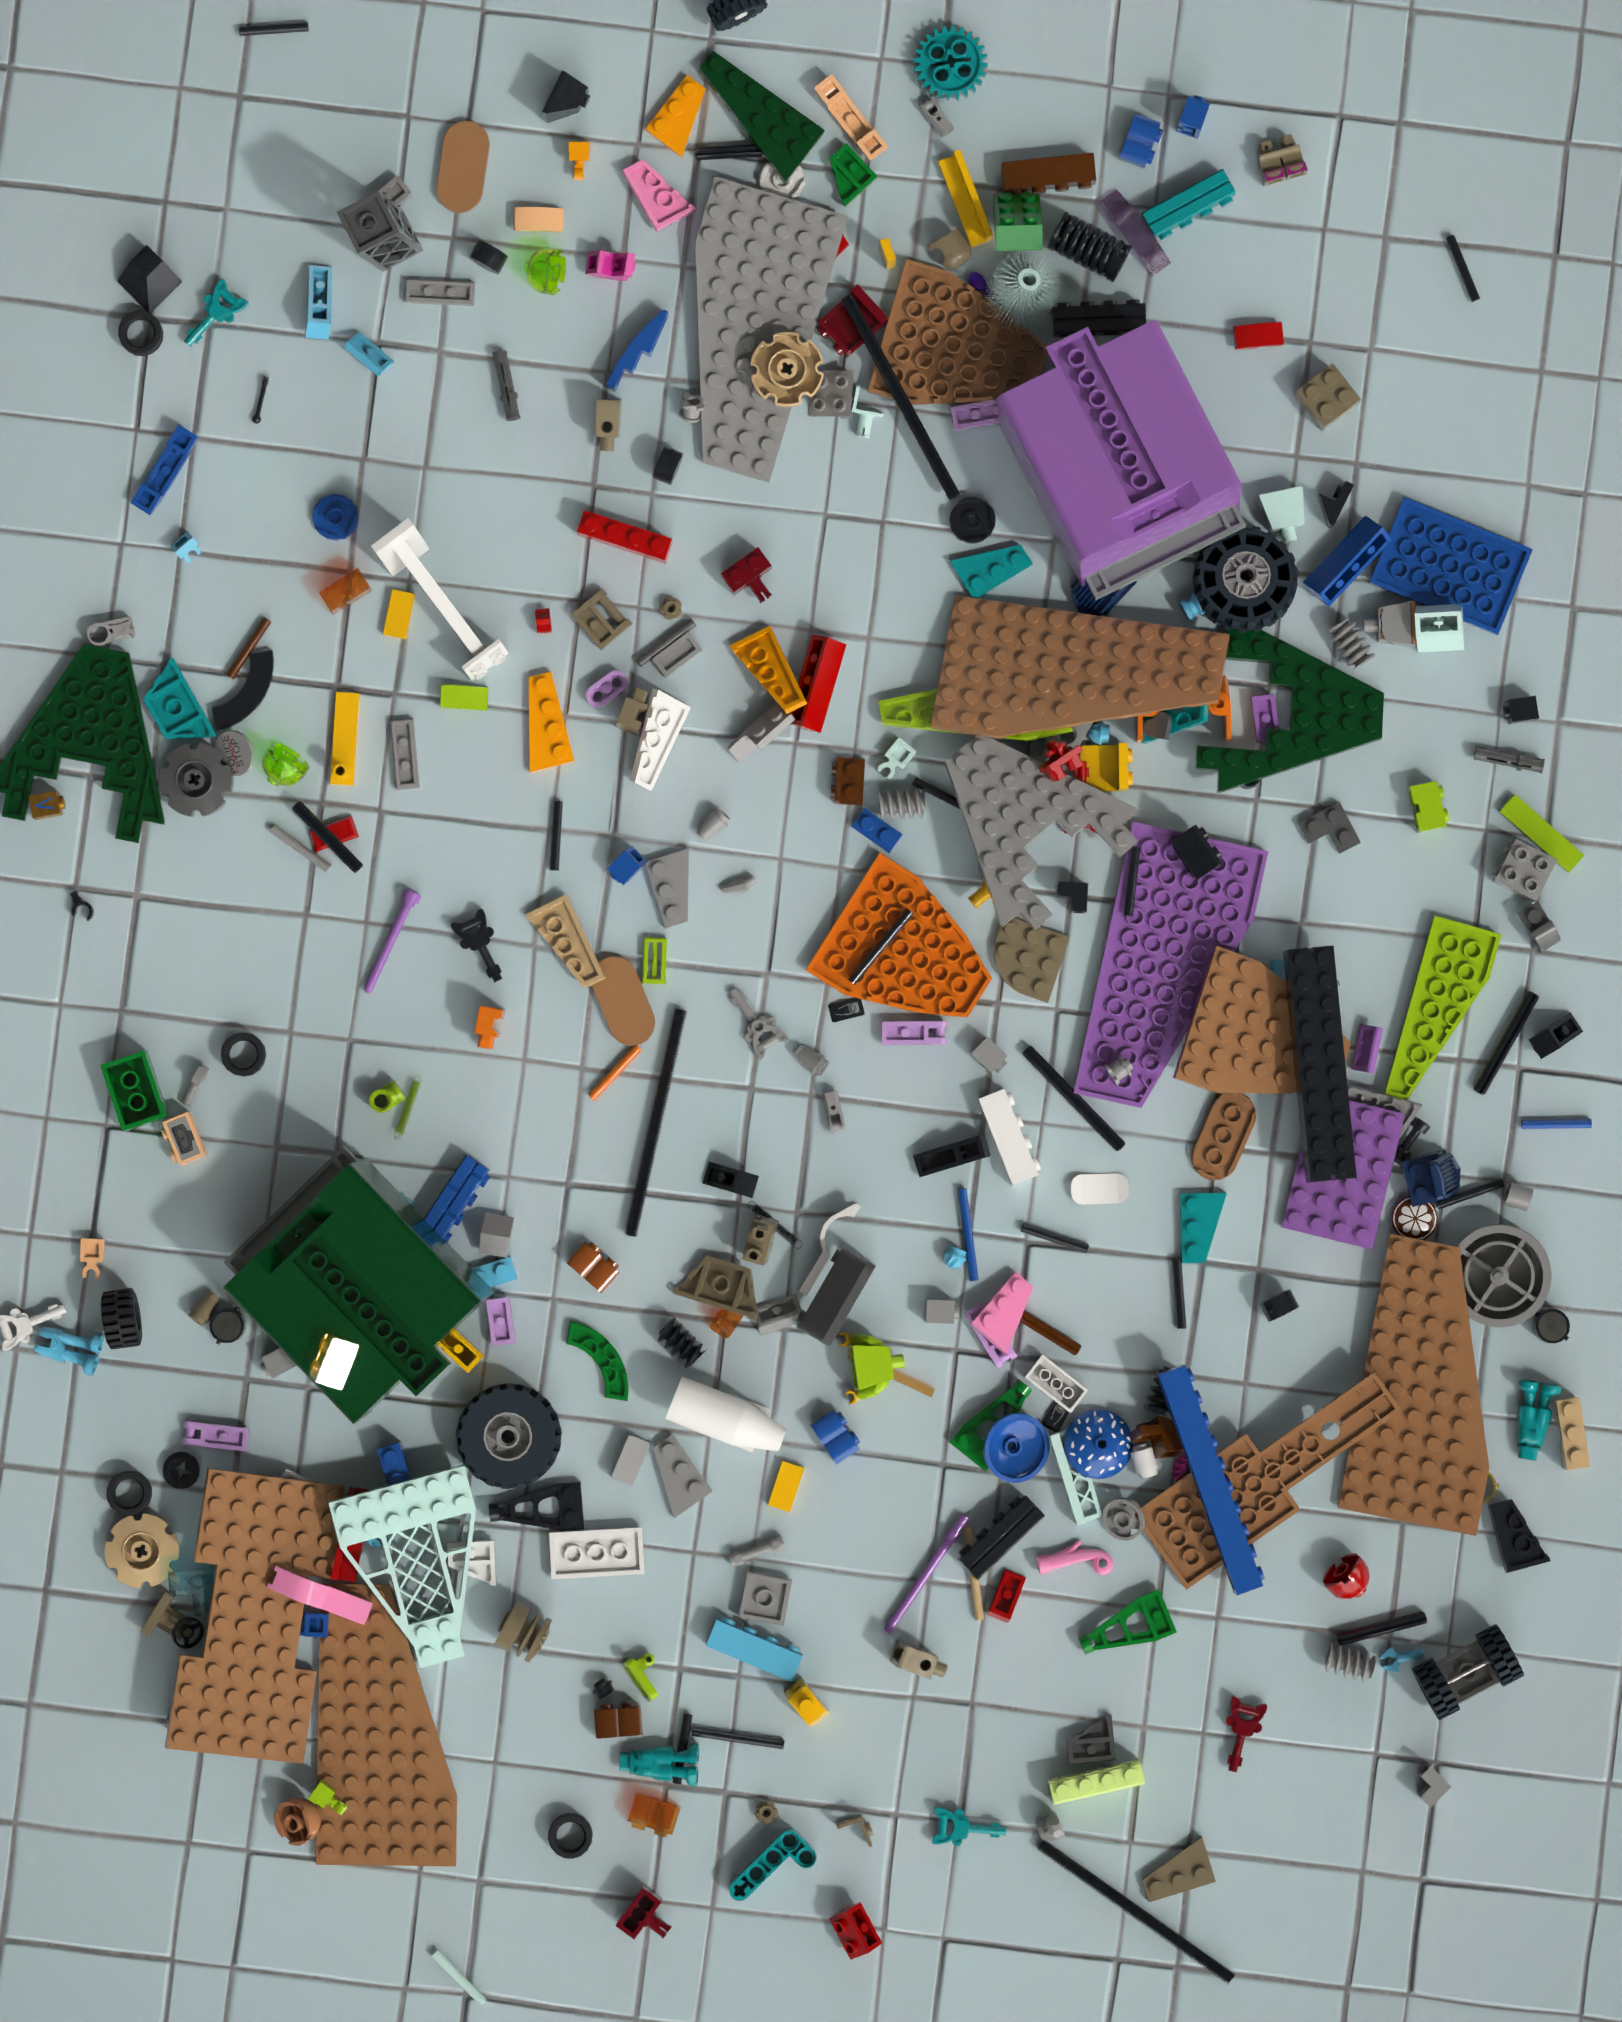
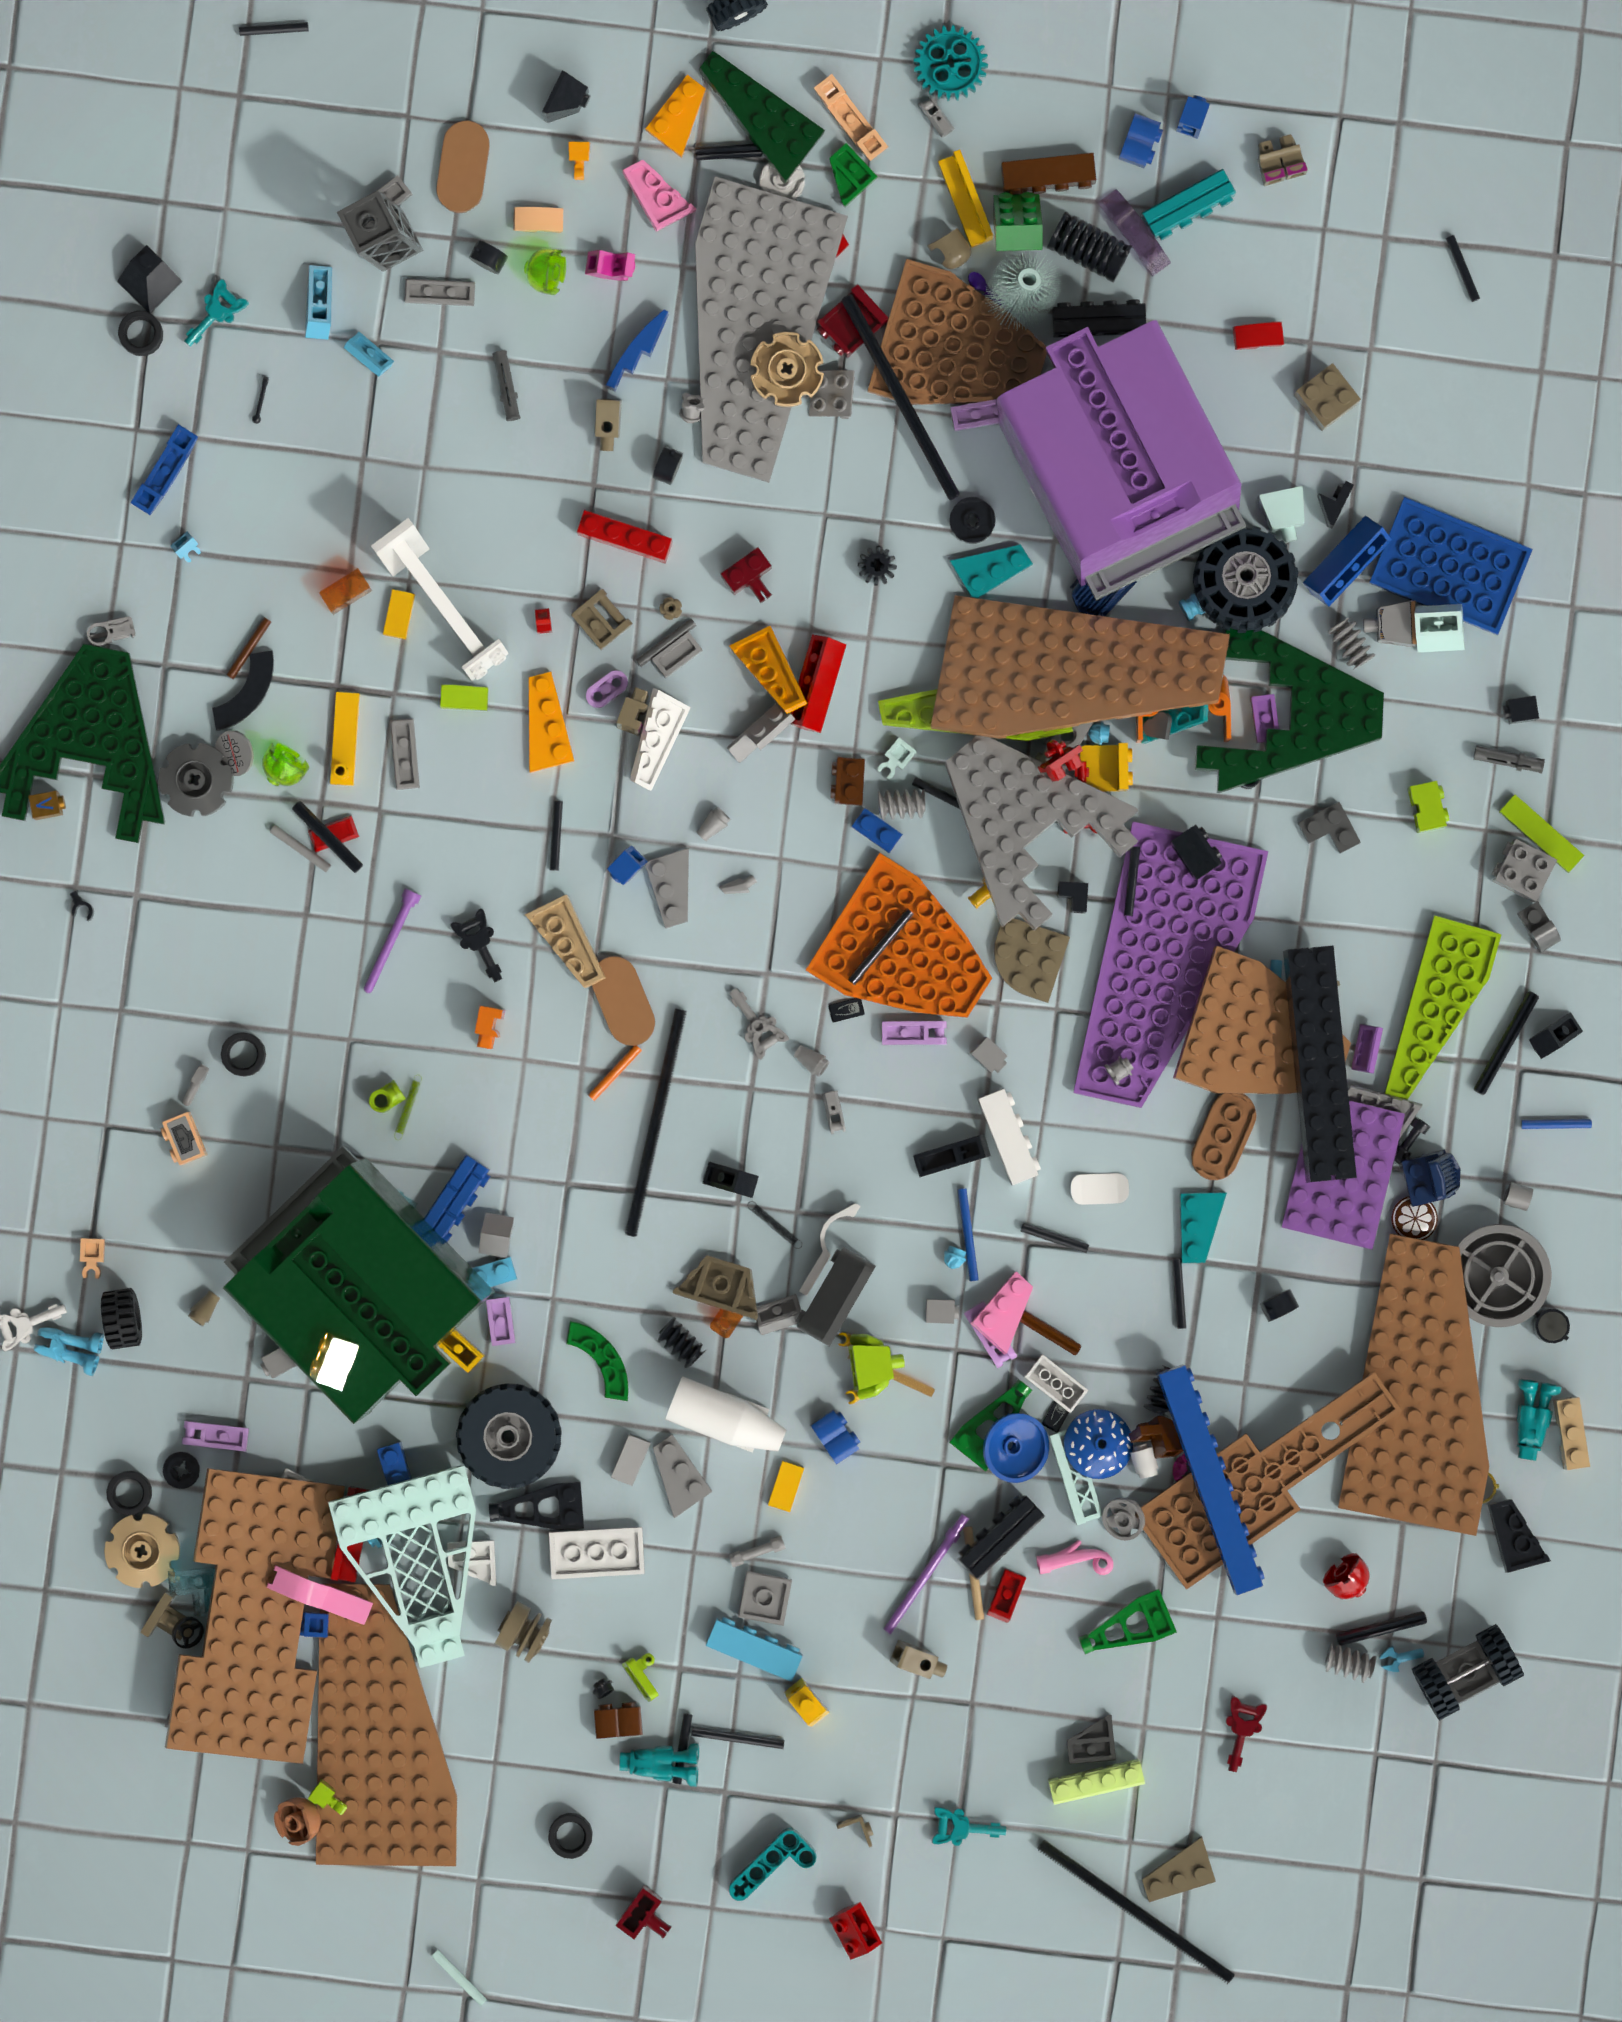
green brick [100,1050,169,1132] -> none
teal wing [143,658,217,740] -> none
pearl dark grey piece [209,1306,246,1345] -> none
blue tile [312,494,359,541] -> none
dark orange brick [567,1242,620,1293] -> none
clear orange brick [628,1792,681,1837] -> none
lime tile [642,937,667,985] -> none
dark tan hips [742,1214,779,1266] -> none
dark tan plate [755,1800,778,1824] -> none
light aqua bracket [852,385,883,438] -> none
yellow tile [879,238,896,270] -> none
black axle [1023,1046,1125,1151] -> none
light grey rock [1036,1813,1065,1842] -> none
light grey piece [1418,1763,1451,1807] -> none
black bar [1436,1178,1505,1209] -> none
none -> black gear [858,546,897,586]

